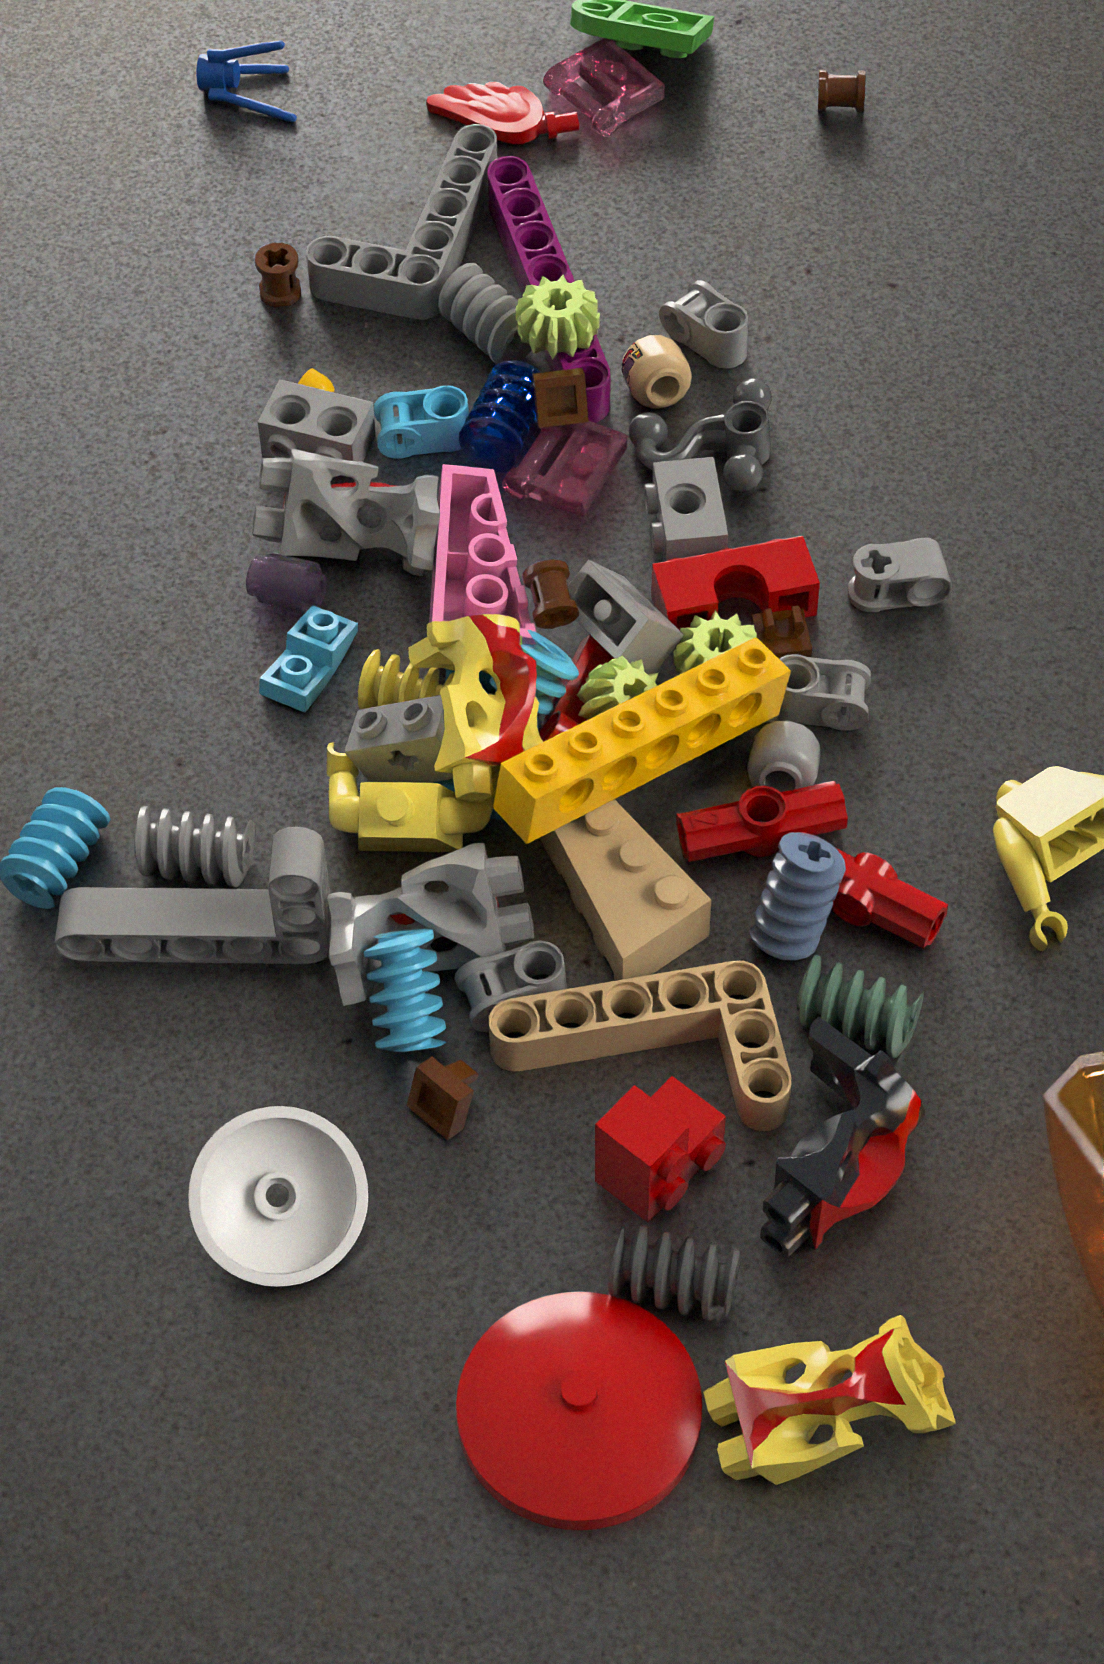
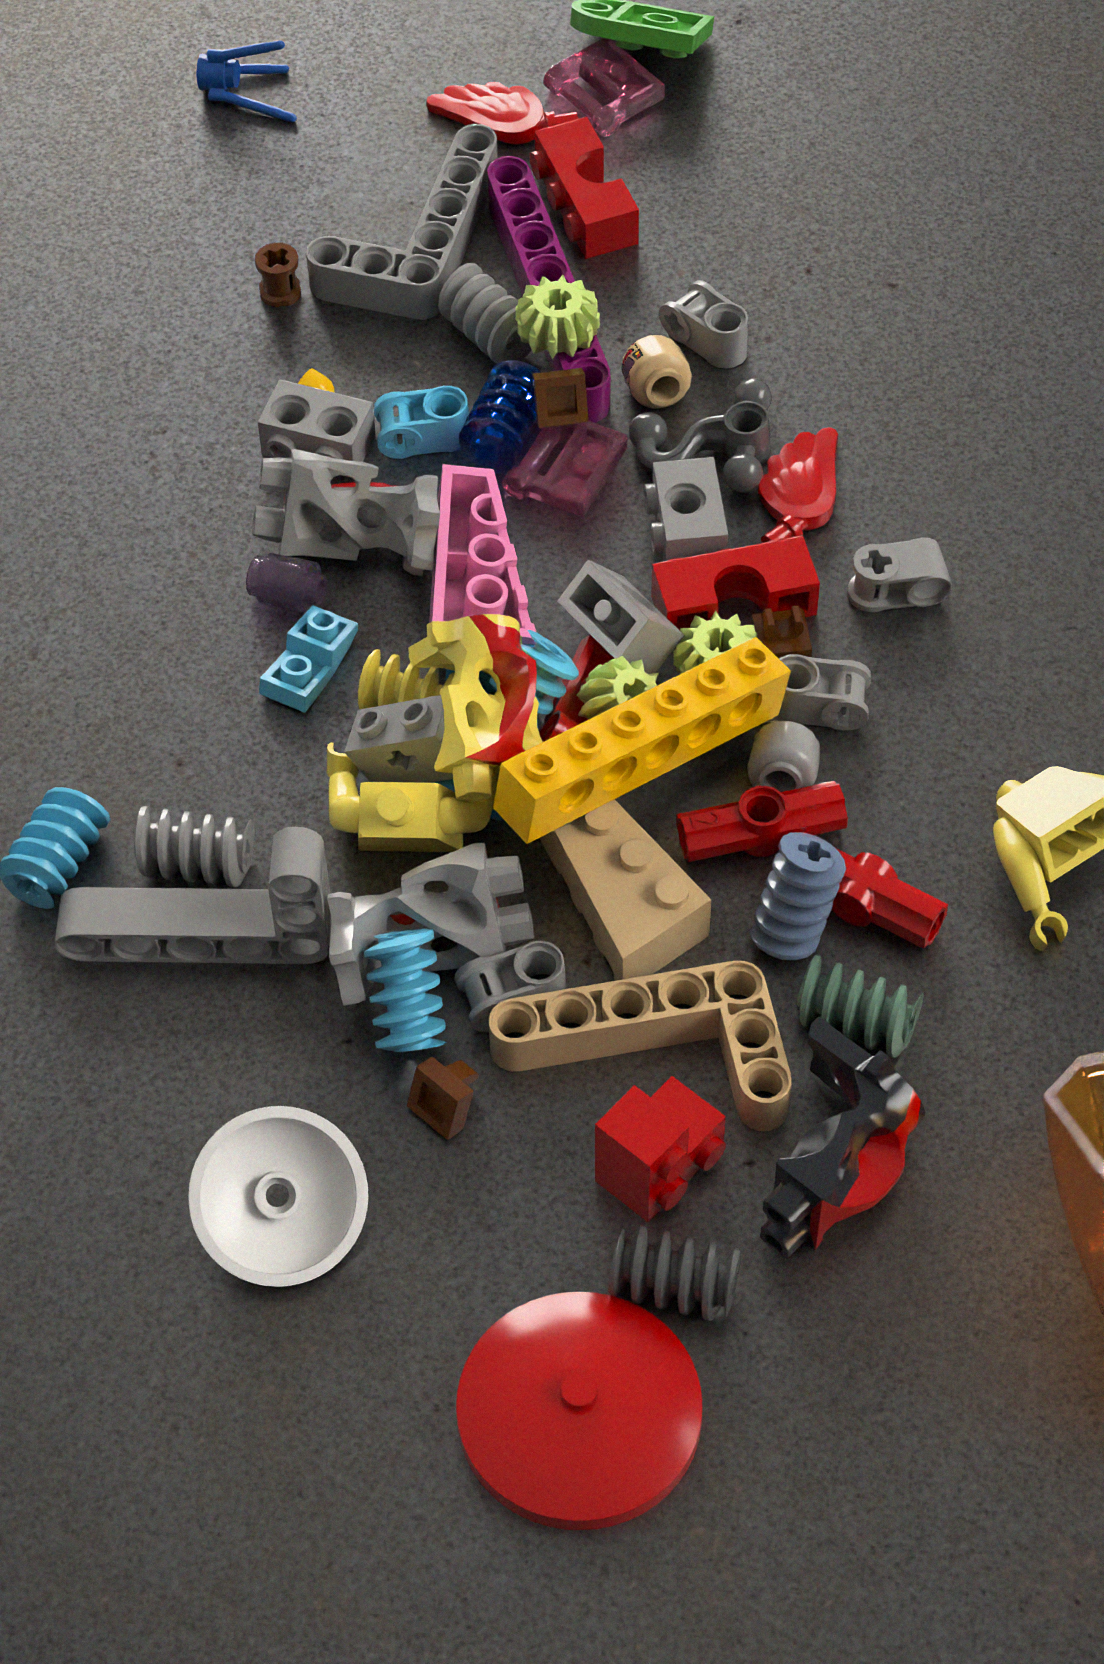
reddish brown bush [522,559,579,629] -> none
light yellow hips [703,1315,956,1485] -> none
reddish brown bush [818,69,866,113] -> none
none -> red arch [530,117,639,259]
none -> red animal [757,427,838,543]

